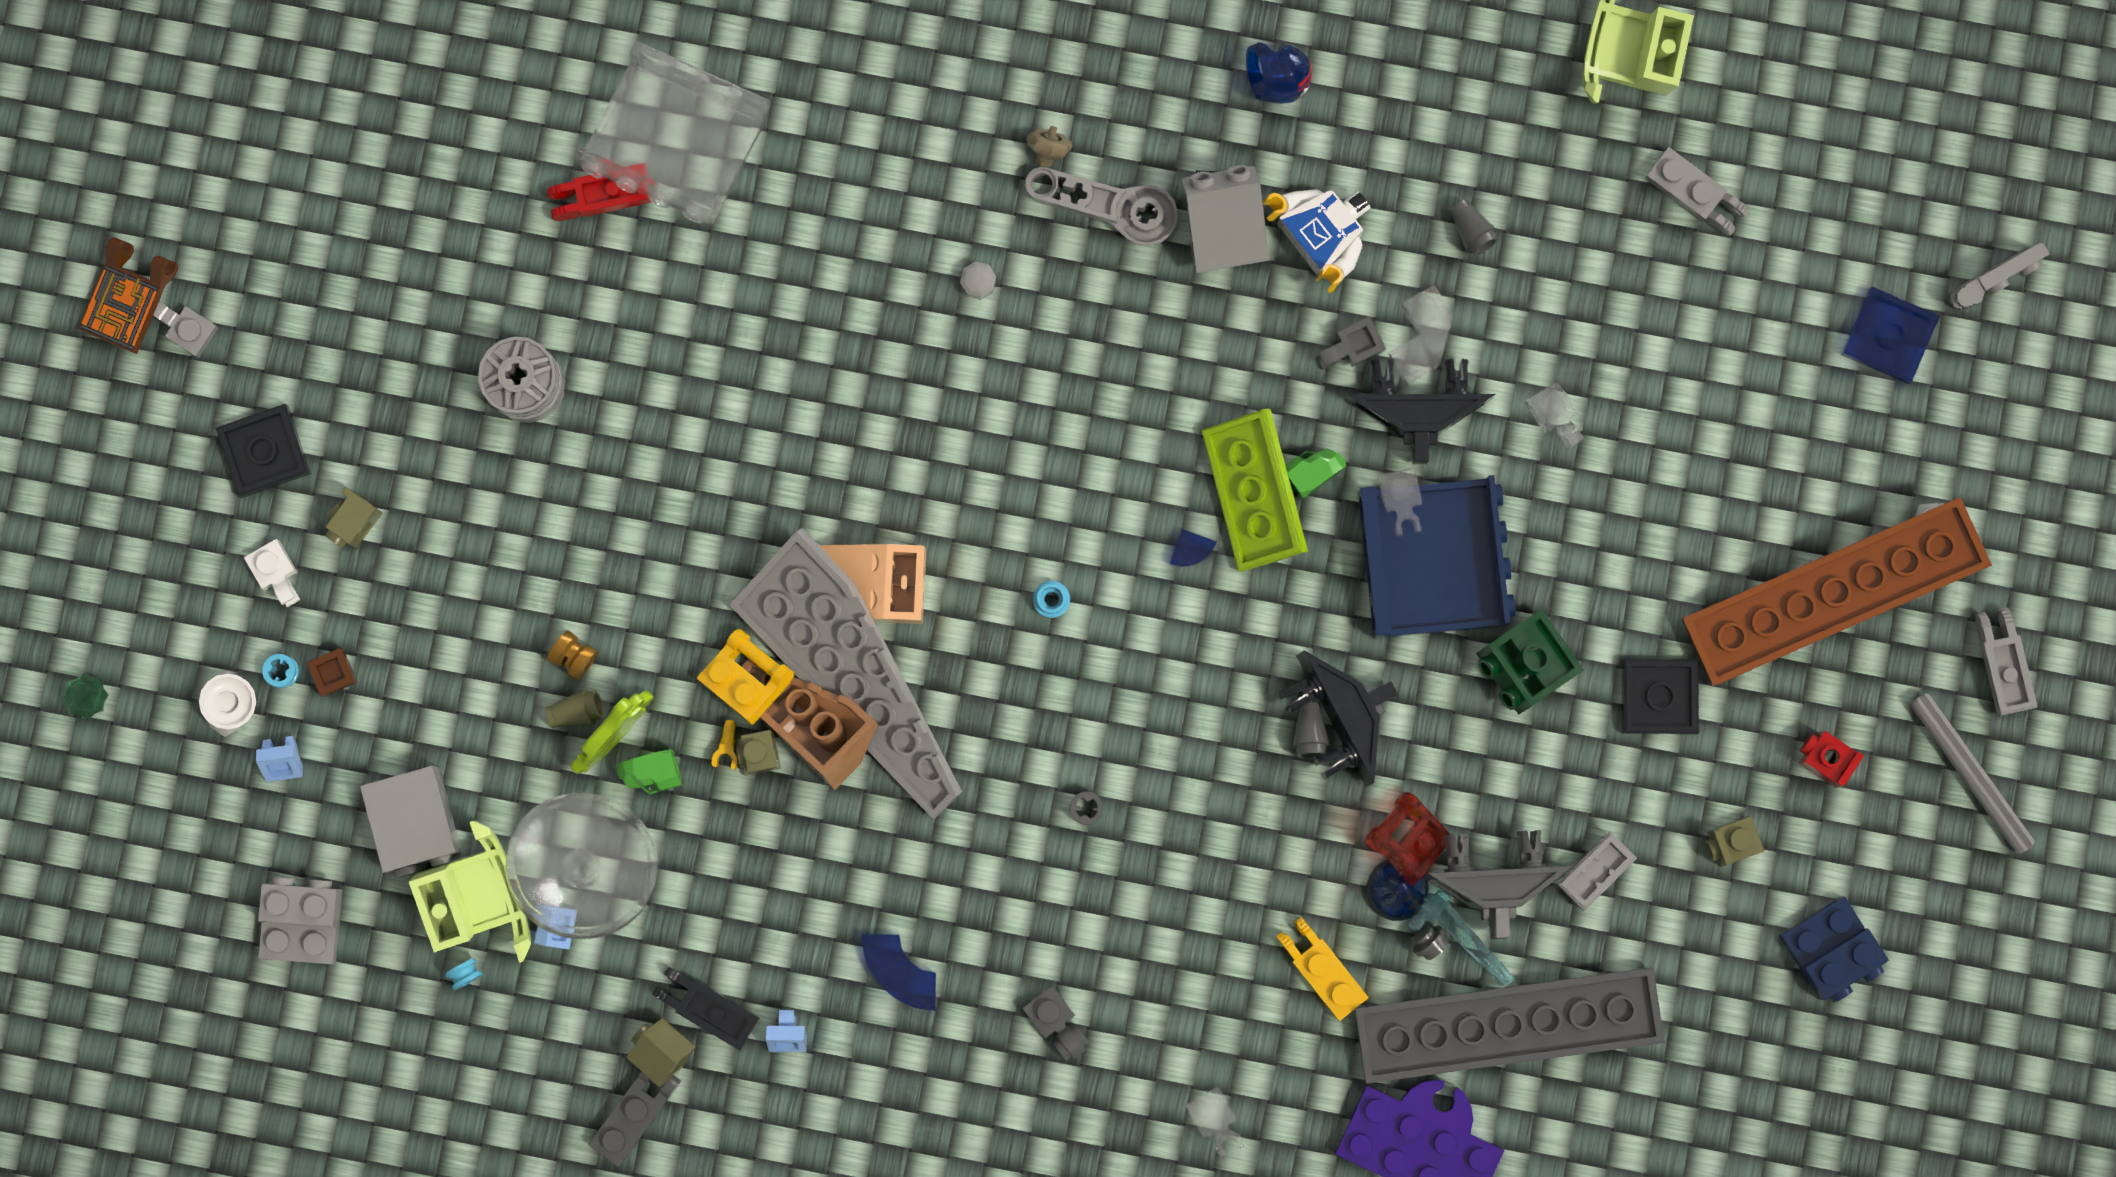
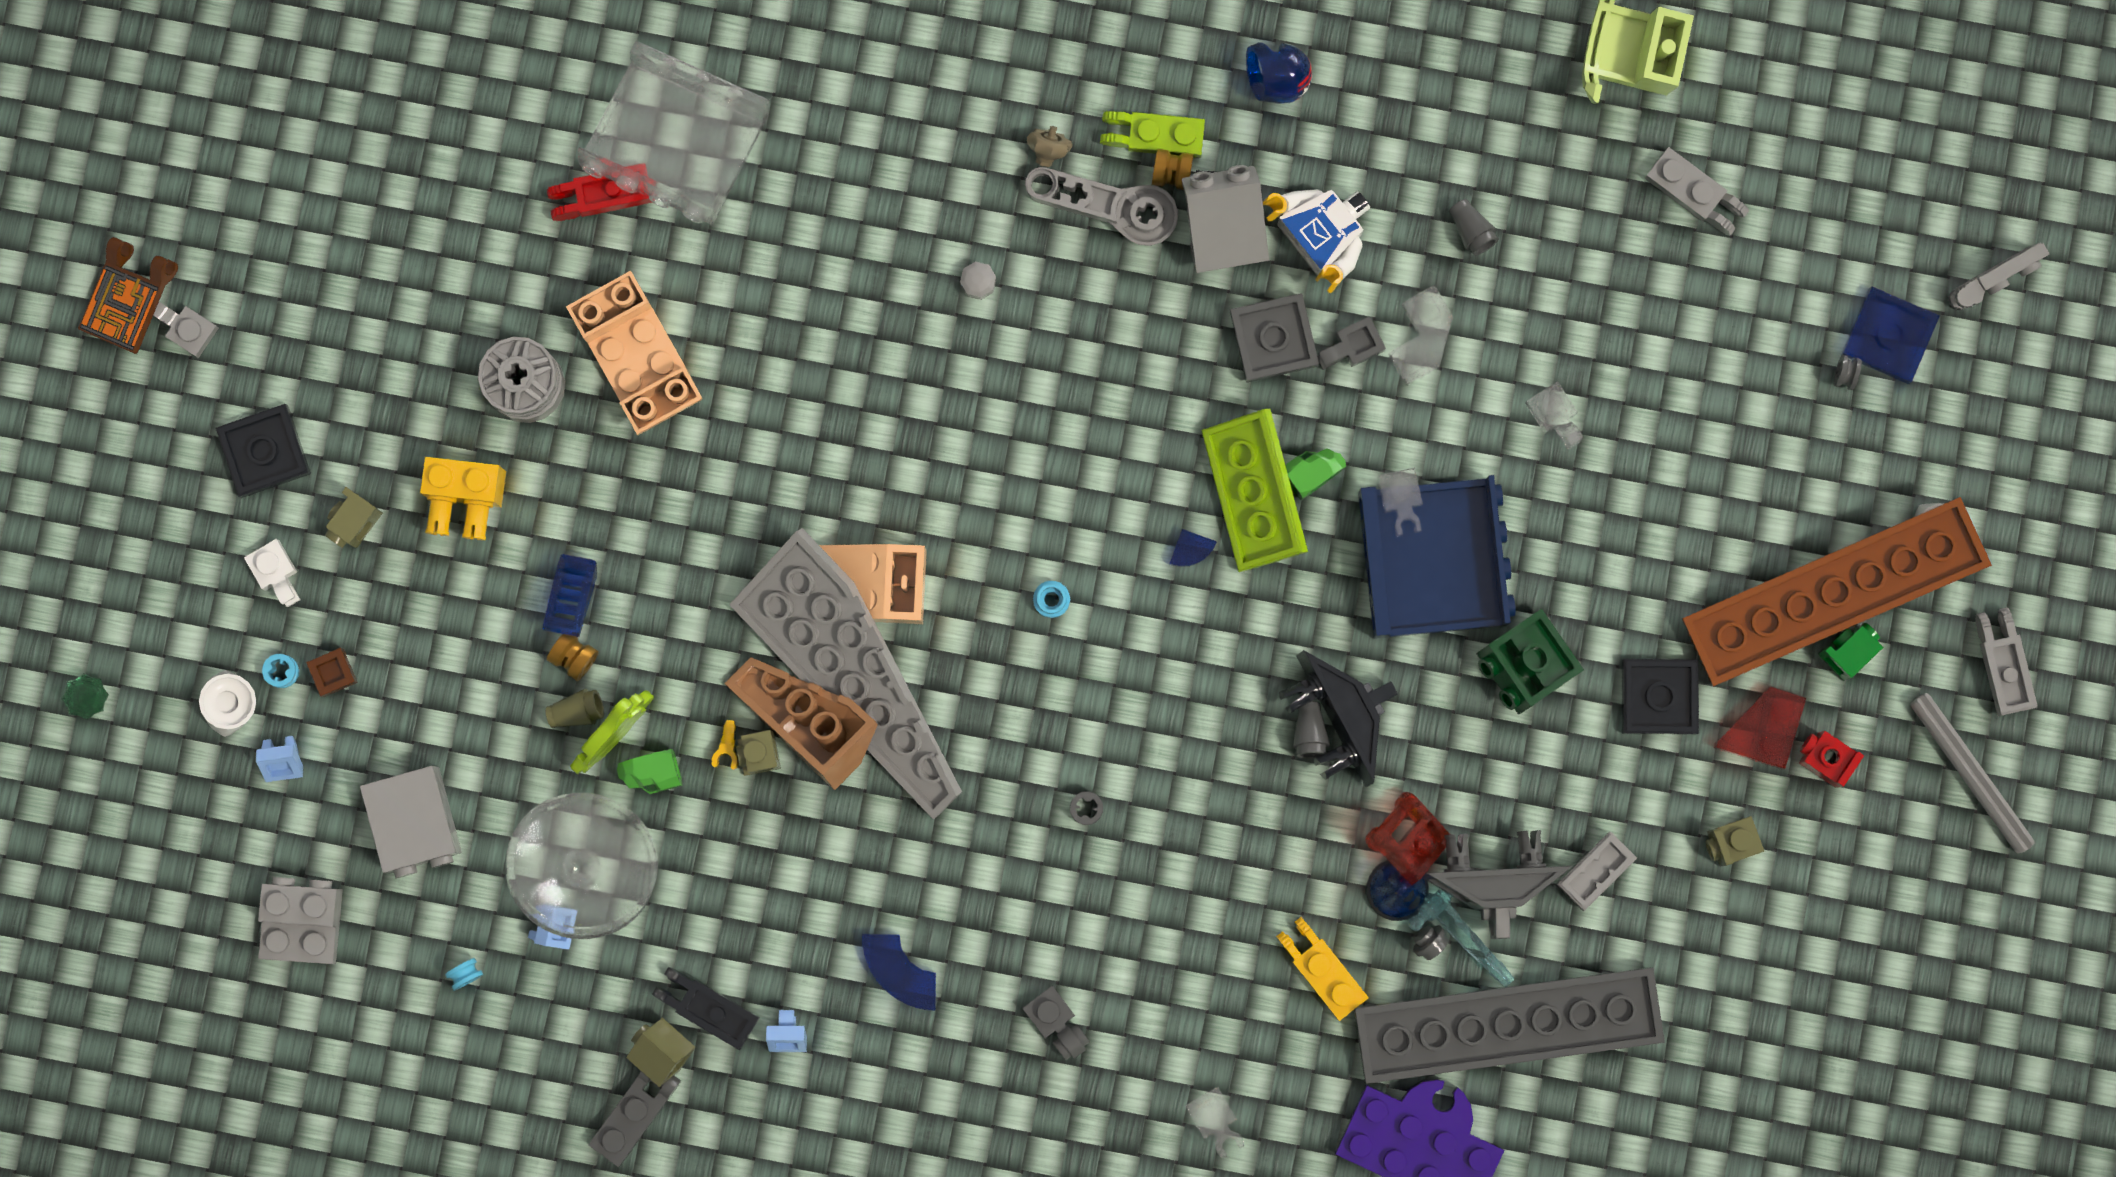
yellowish green piece [409,820,531,963] -> none
yellow plate [697,629,794,725] -> none
black connector [1345,359,1496,464] -> none
dark blue plate [1779,896,1889,1003] -> none
none -> yellow brick [420,457,506,541]
none -> clear blue slope [543,554,597,637]
none -> light nougat slope [566,271,703,435]
none -> lime hinge [1100,111,1205,158]
none -> pearl gold wheel [1152,148,1194,190]
none -> dark grey plate [1230,293,1319,383]
none -> clear red wing [1714,687,1806,770]
none -> green brick [1818,622,1884,681]
none -> dark grey bush [1833,354,1862,390]

